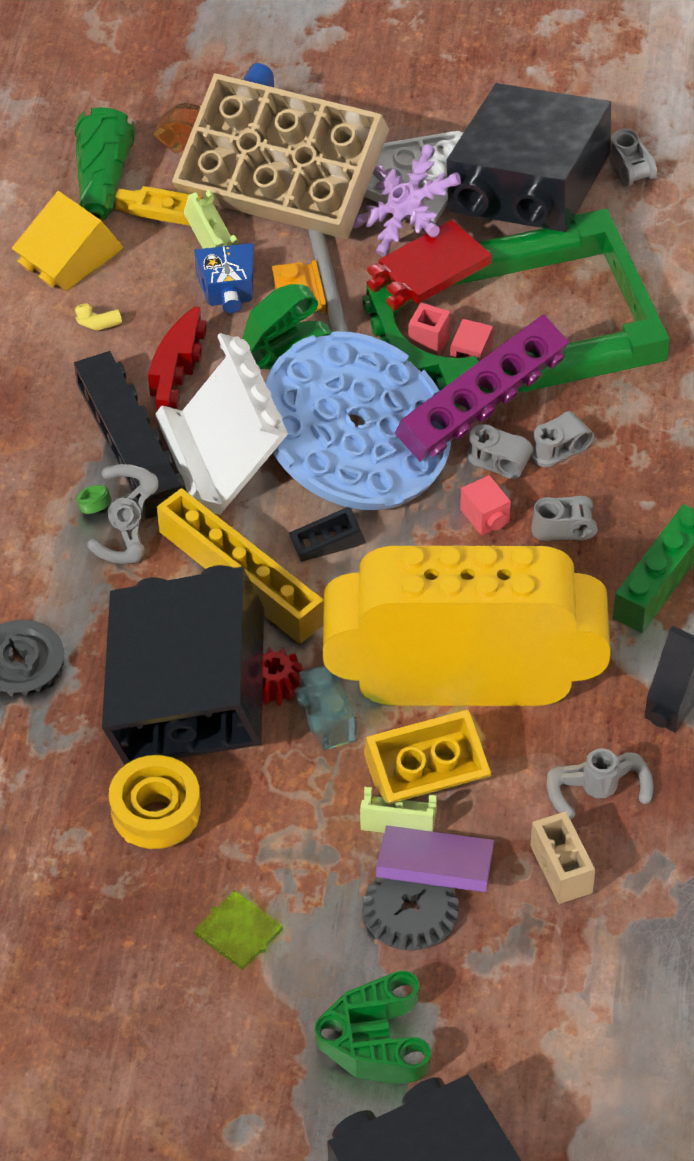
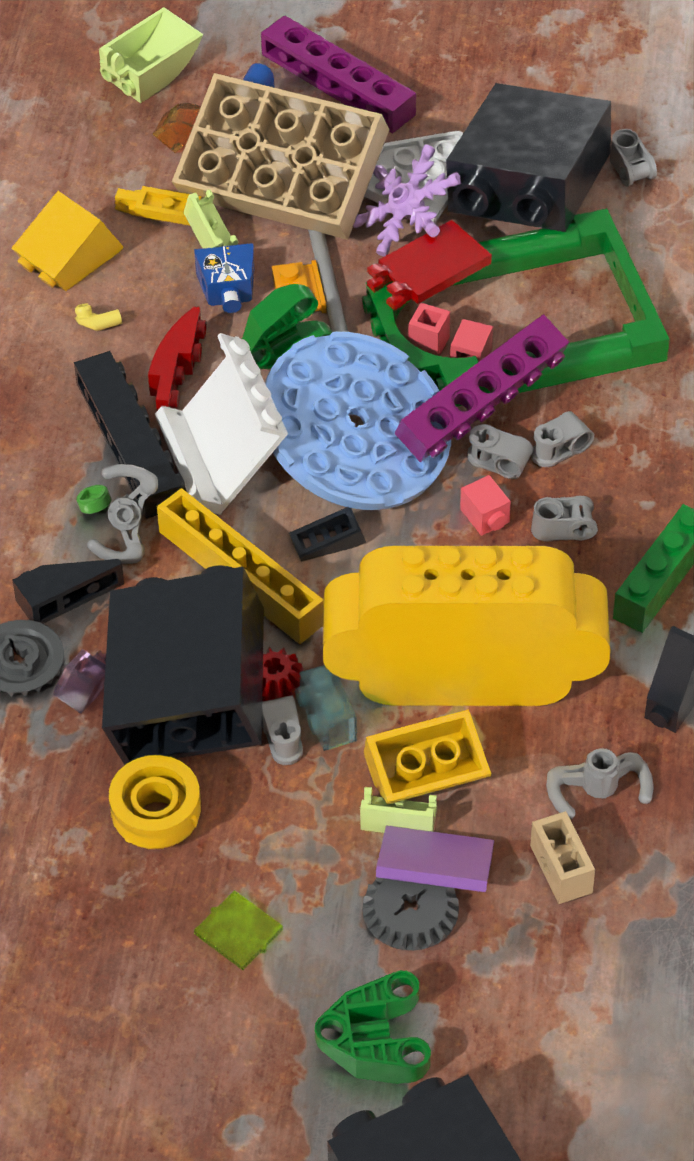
green cone [75,107,135,221] -> none
none -> black slope [12,559,124,624]
none -> clear purple brick [53,649,106,714]
none -> yellowish green piece [99,7,203,103]
none -> magenta brick [261,15,416,134]
none -> light grey piece [262,695,303,765]

